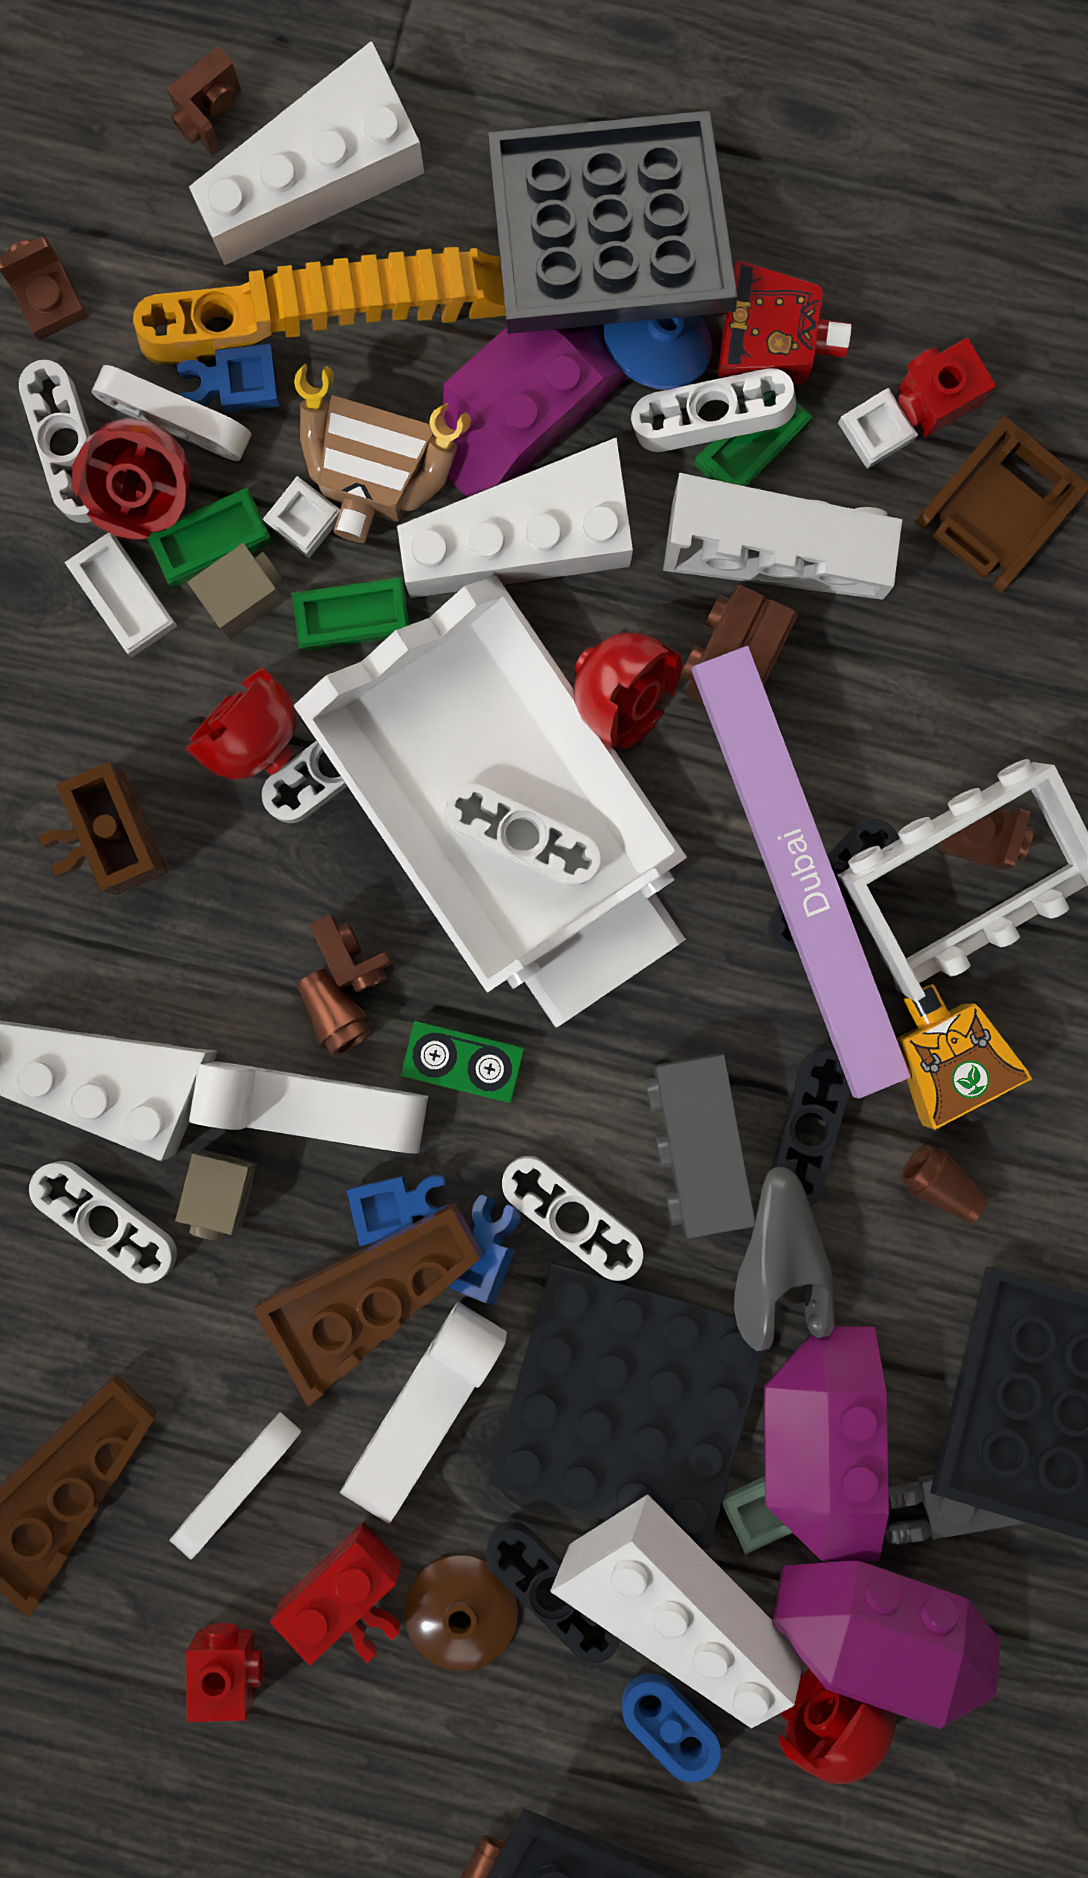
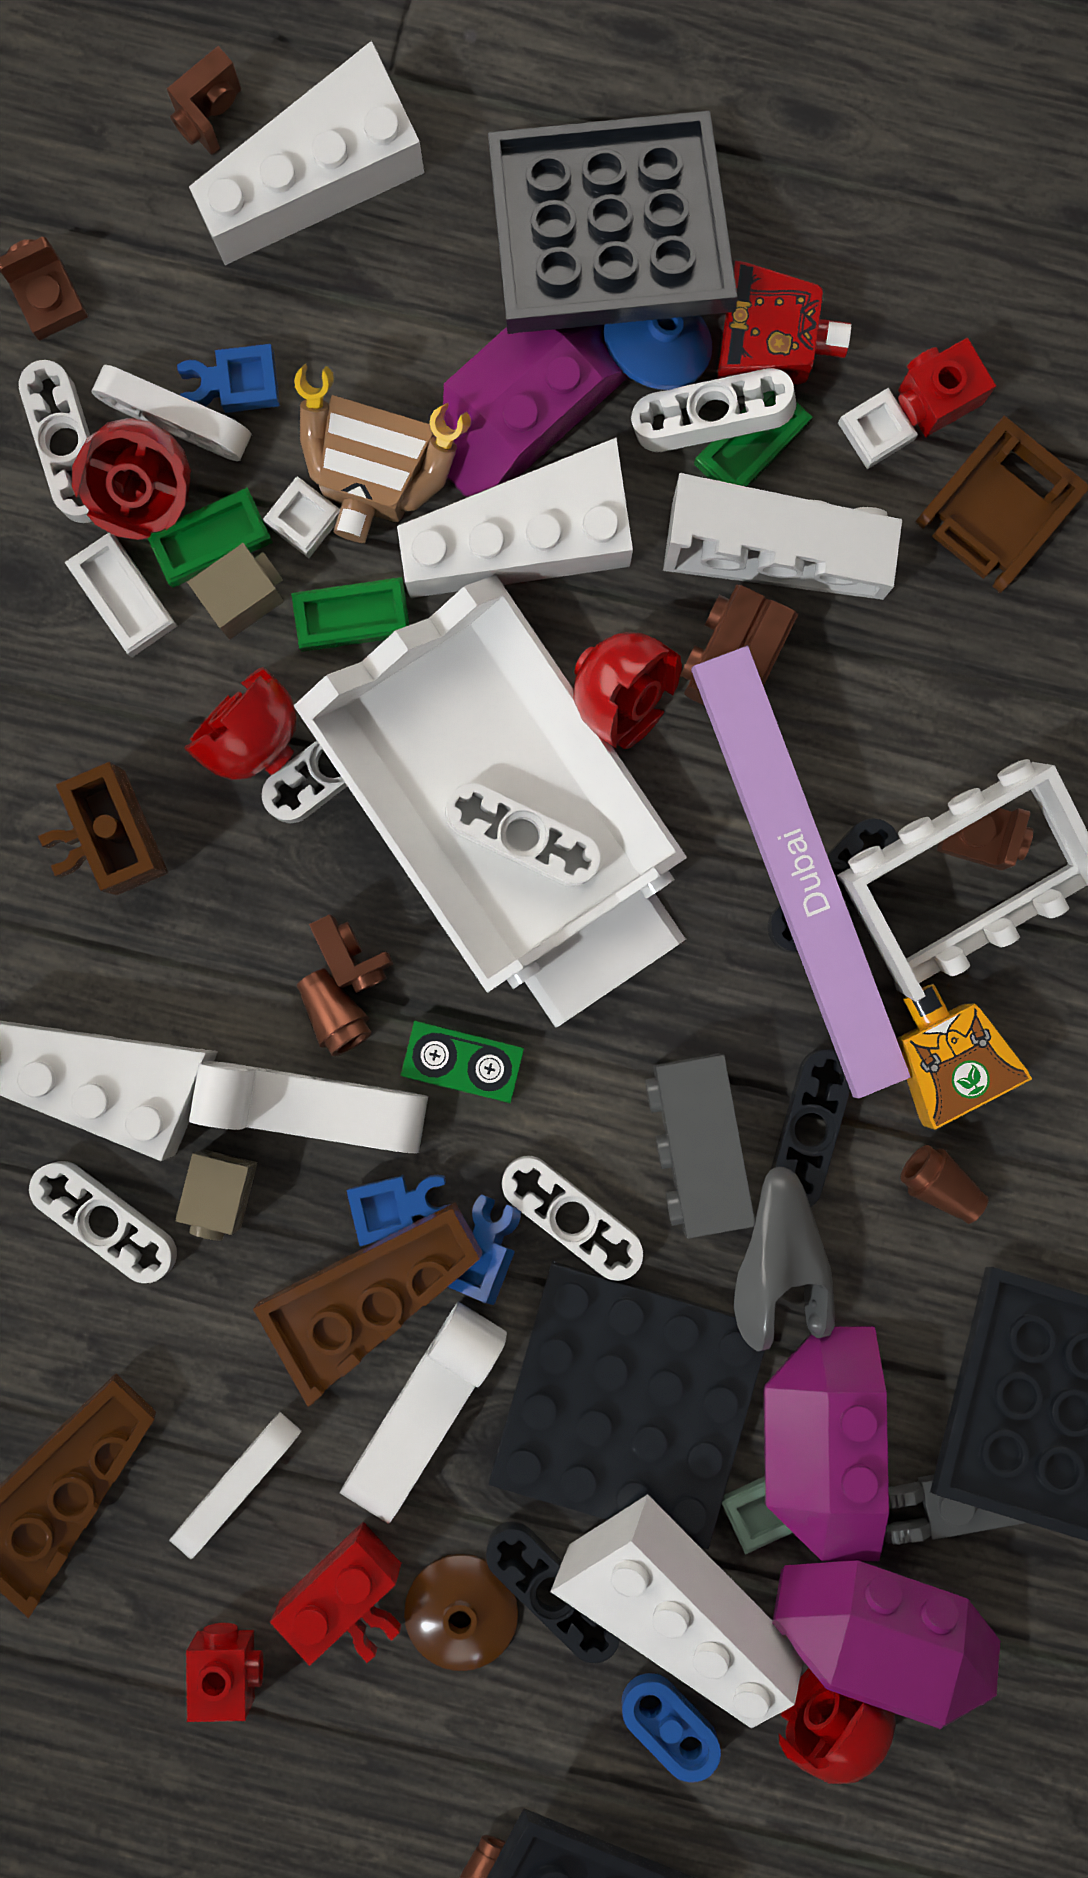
light orange piece [133,247,506,365] -> none

